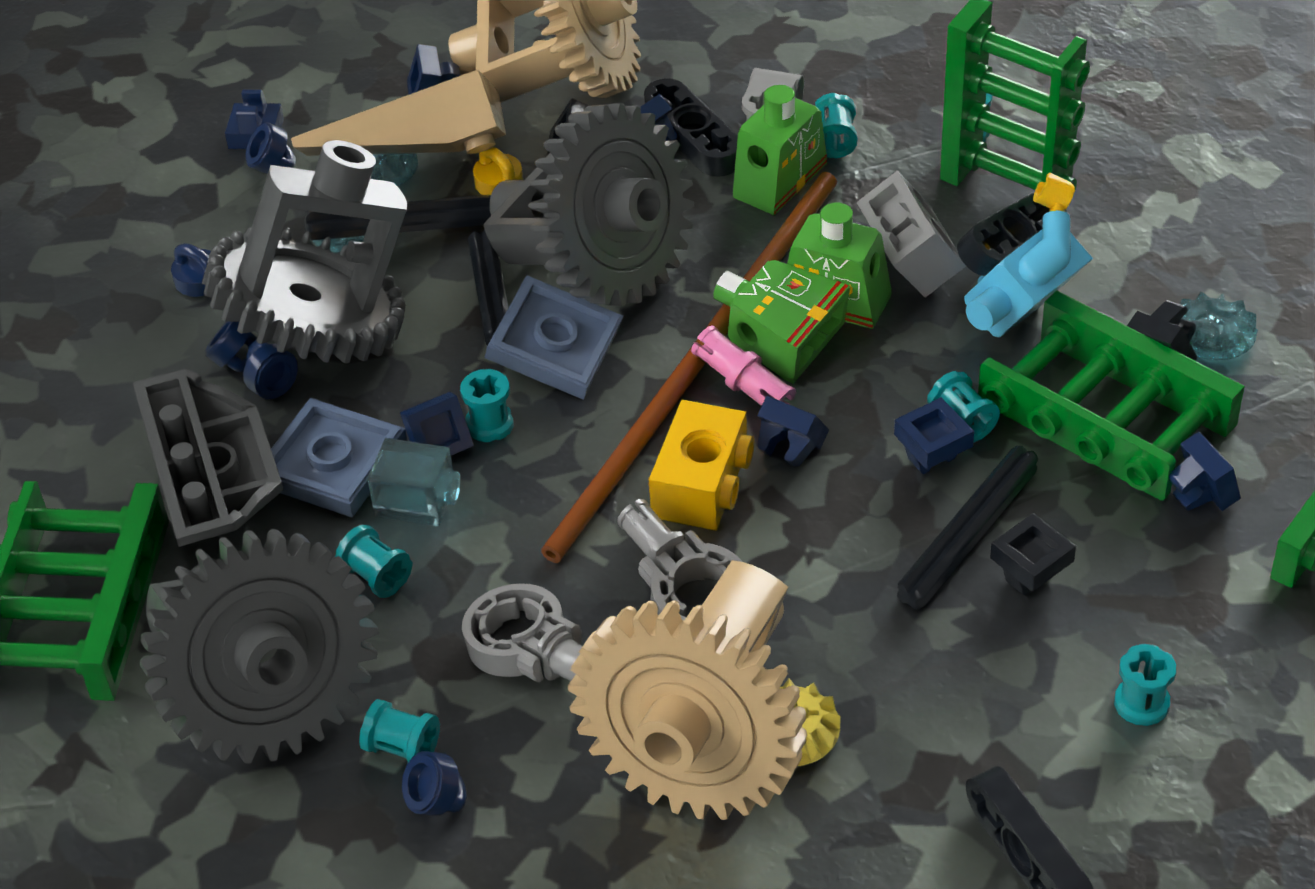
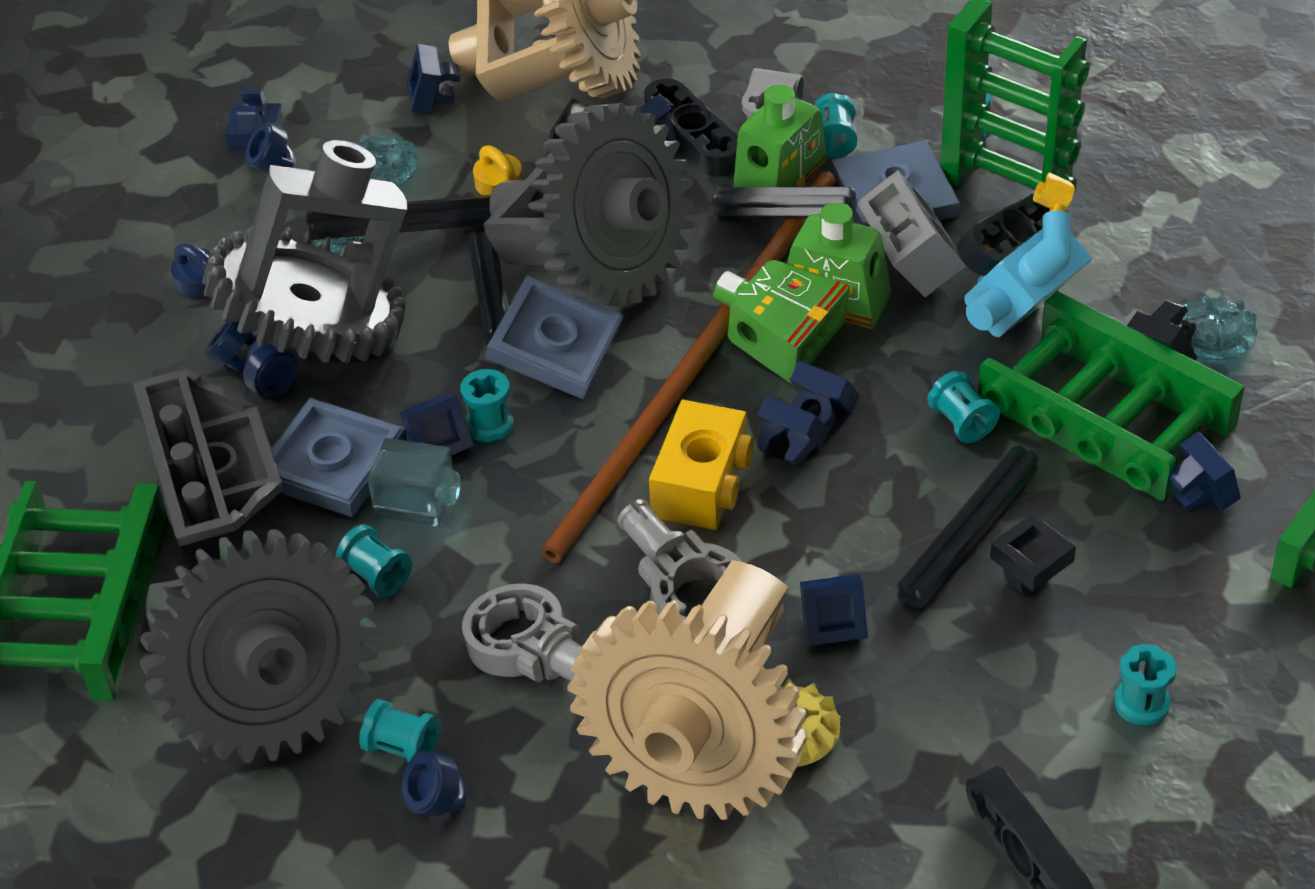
tan wedge [291,70,506,156] -> none
bright pink pin [691,325,796,406] -> none
dark blue tile [894,397,974,474] -> none
none -> axle [711,187,858,218]
none -> dark blue tile [790,361,860,429]
none -> dark blue tile [800,574,868,646]
none -> sand blue plate [831,140,960,227]

